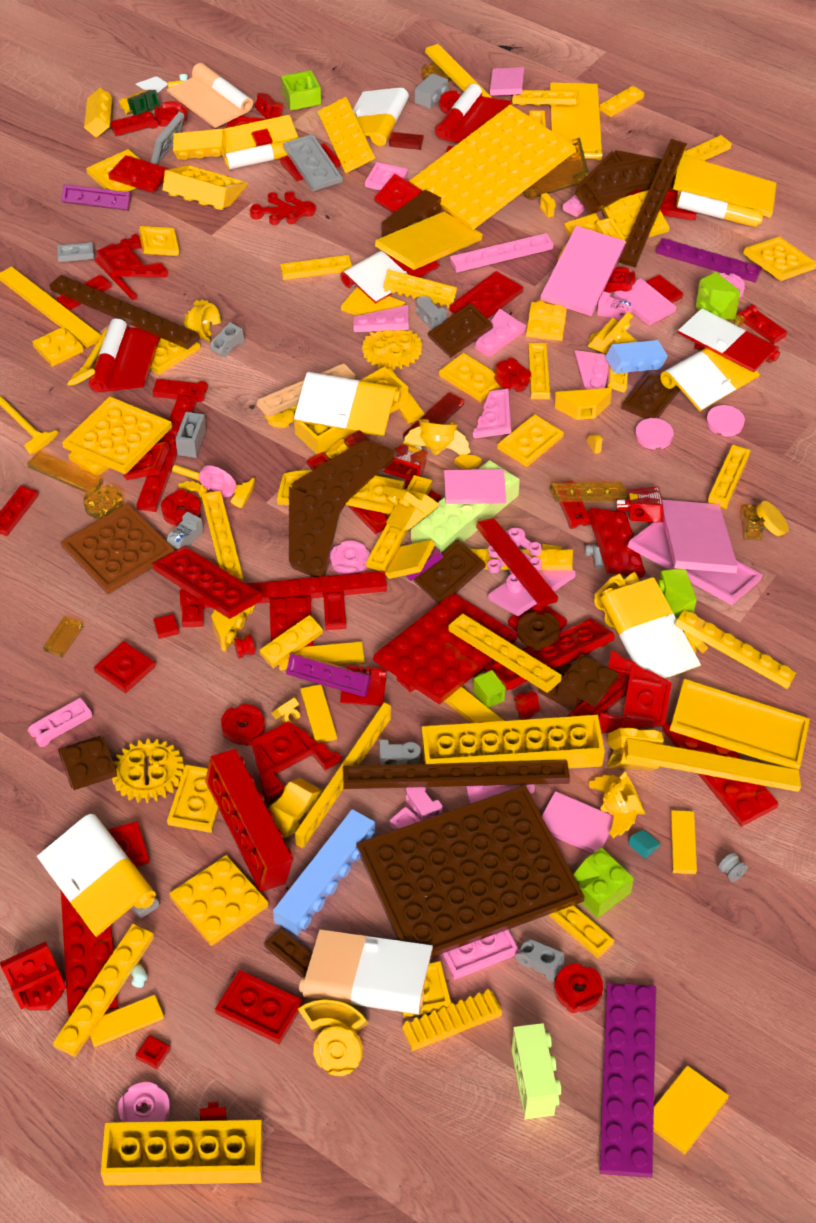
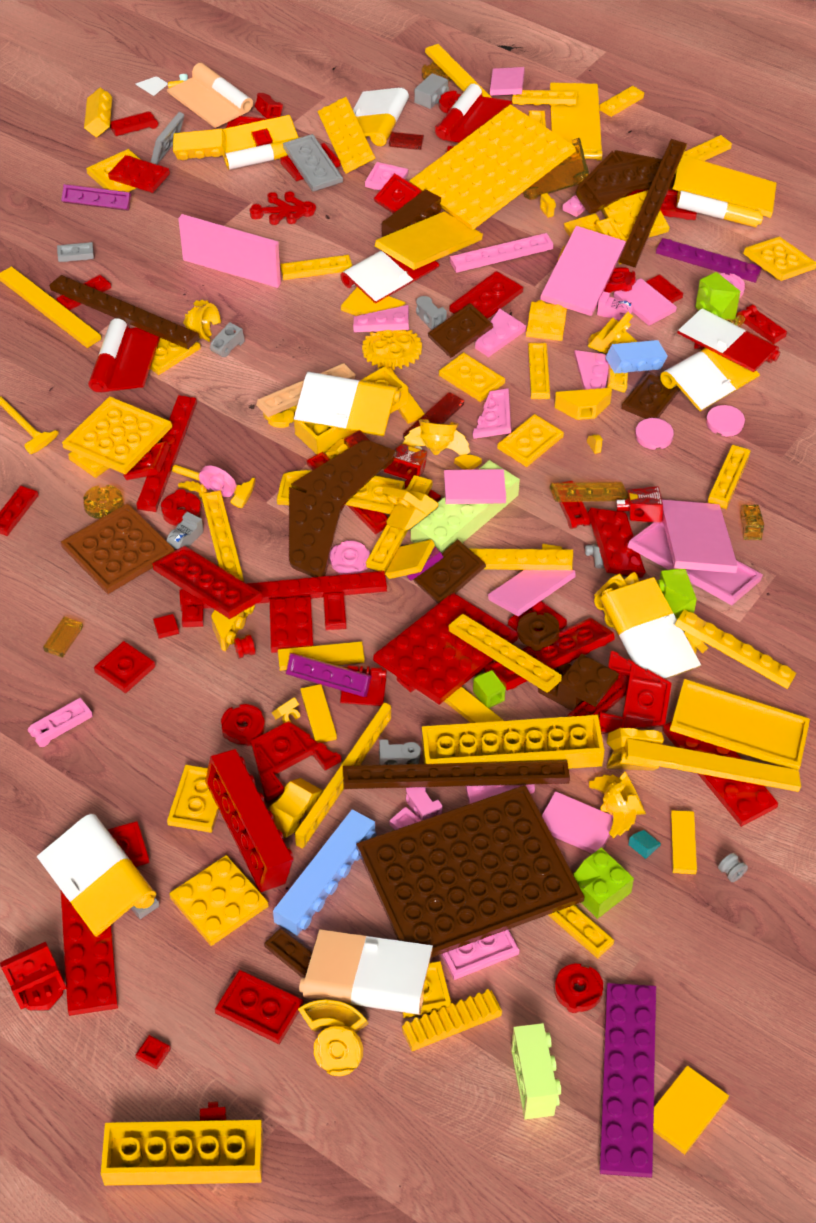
clear yellow tile [27,451,104,495] -> none
yellow plate [32,326,84,367] -> none
yellow plate [53,924,154,1057] -> none
reddish brown bracket [58,735,117,790] -> none
yellow piece [67,328,108,386] -> none
yellow tile [90,995,164,1048] -> none
red bar [95,257,137,300] -> none
red wing [96,234,168,278] -> none
yellow gear [112,739,184,803] -> none
bright pink plate [118,1082,170,1122] -> none
dark green hips [119,90,160,115] -> none
light aqua arm [131,963,148,988] -> none
yellow plate [139,226,179,256] -> none
red plate [152,379,208,402] -> none
red plate [154,101,188,127] -> none
yellow slope [163,165,248,210] -> none
light grey brick [176,412,206,458] -> none
yellow plate [259,615,323,668] -> none
lime slope [281,70,321,111] -> none
yellow gear [383,270,457,308] -> none
red tile [476,518,558,607] -> none
bright pink plant [488,528,542,593] -> none
red plate [493,358,532,392] -> none
red tile [513,691,540,720] -> none
light grey leg [515,939,565,983] -> none
yellow tile [756,501,789,536] -> none
none -> bright pink tile [179,214,281,288]

